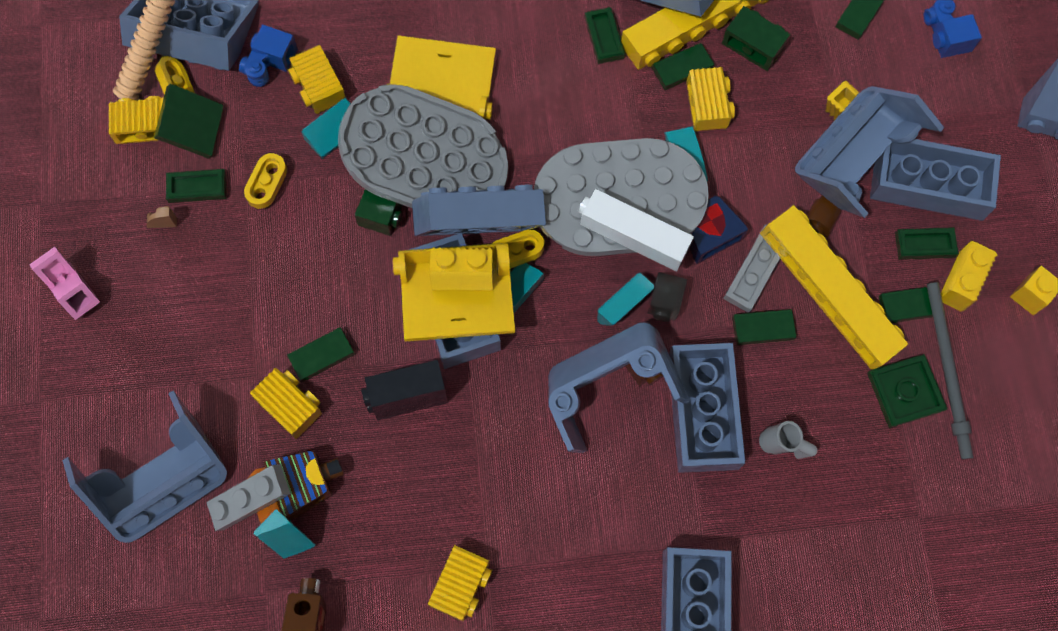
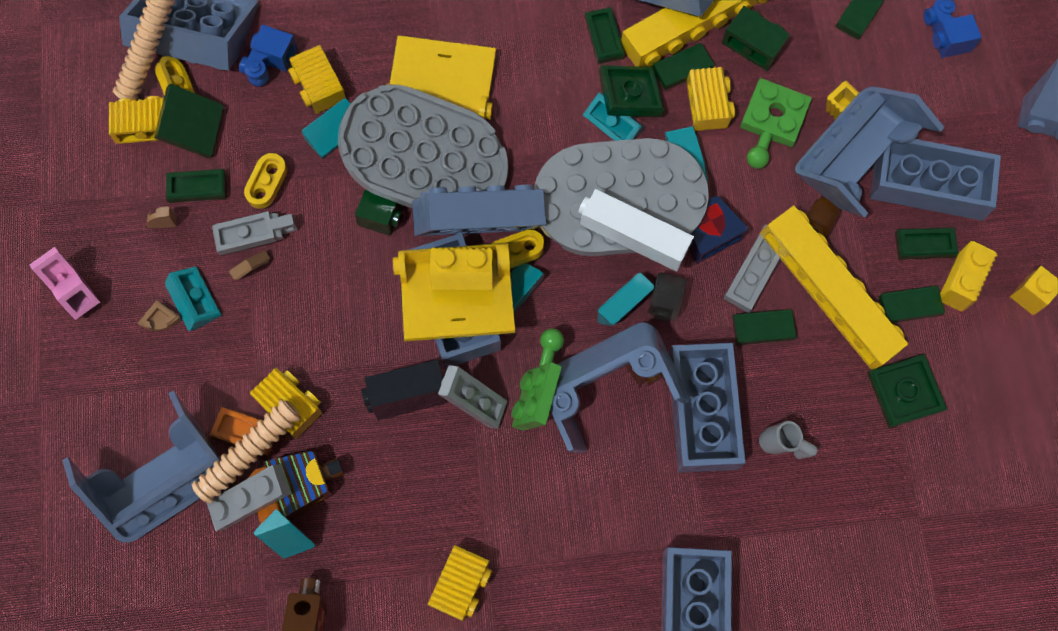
dark green tile [287,327,355,383] -> none
dark grey bar [927,282,974,460] -> none
none -> medium nougat tile [137,300,182,331]
none -> teal slope [165,266,221,331]
none -> light nougat piece [192,399,301,504]
none -> orange tile [210,407,274,456]
none -> light grey hinge [212,211,297,256]
none -> medium nougat tile [229,250,270,280]
none -> light grey plate [438,365,507,429]
none -> bright green plate [511,328,564,431]
none -> teal slope [583,92,646,141]
none -> dark green tile [598,65,664,117]
none -> bright green plate [740,78,812,169]

